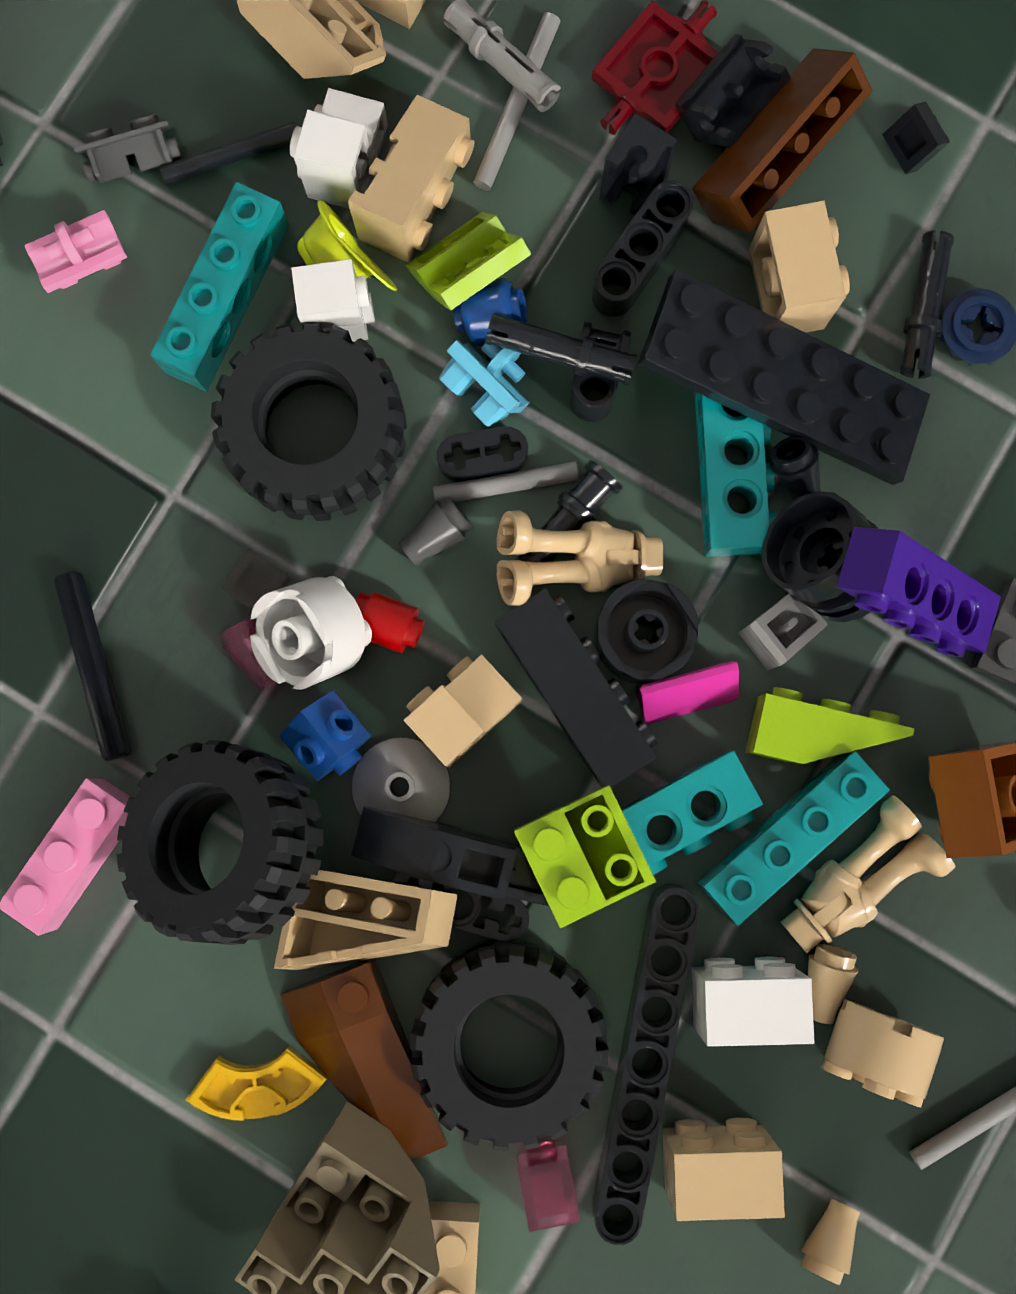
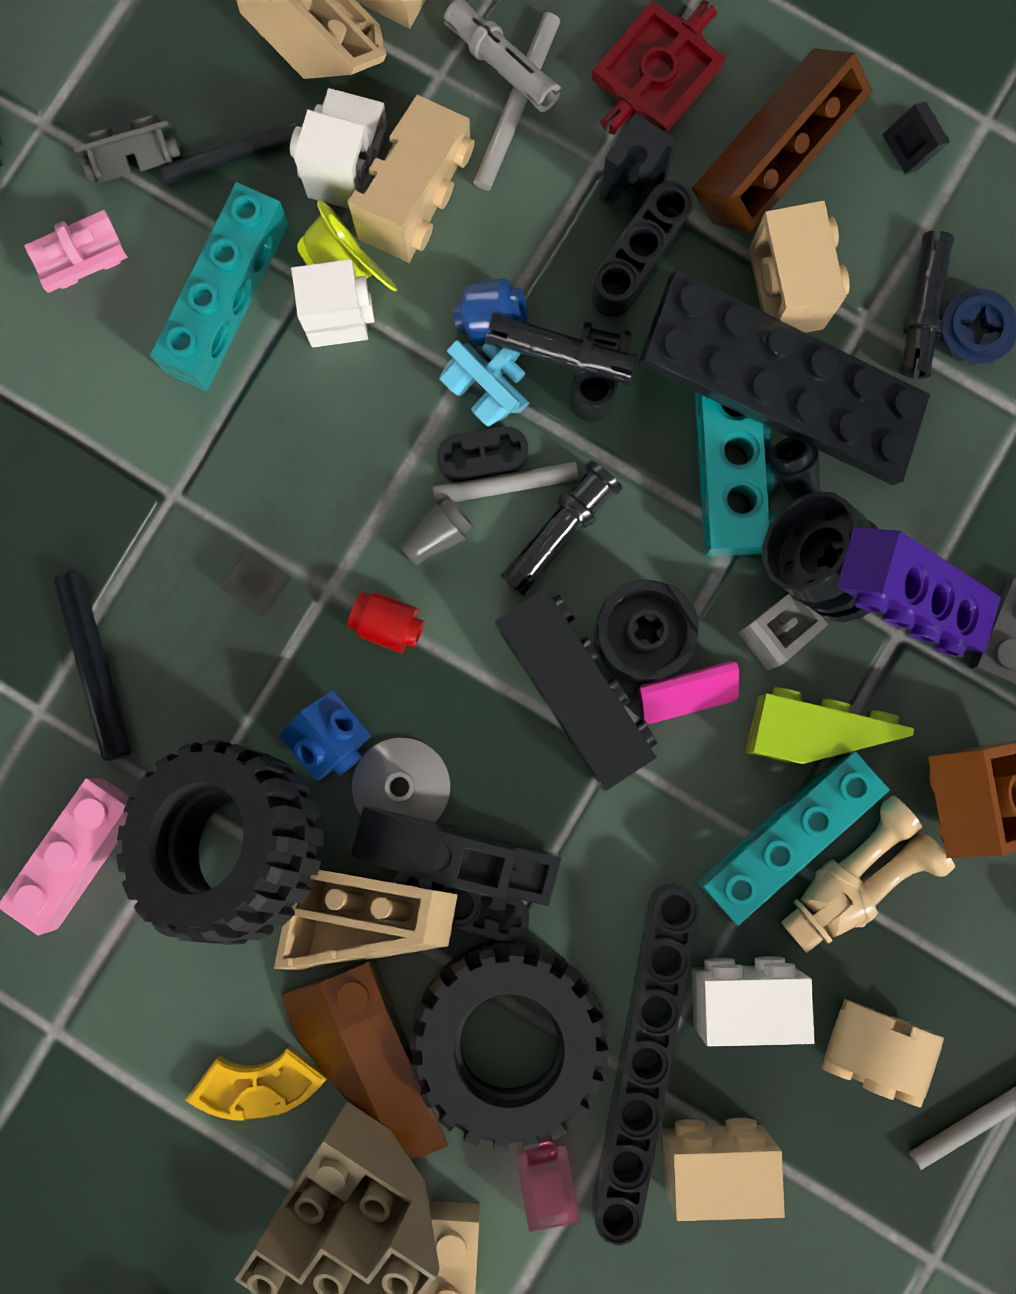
black tyre [211,322,407,521] -> none
clear pink cone [220,617,276,692] -> none
white brick [250,576,372,690] -> none
tan brick [404,654,522,767] -> none
lime slope [405,211,531,311] -> none
tan piece [497,510,663,606] -> none
lime slope [514,785,656,929] -> none
teal brick [621,750,763,875] -> none
black hinge [675,34,790,148] -> none
tan cone [800,1198,861,1285] -> none
tan cone [808,944,859,1024] -> none

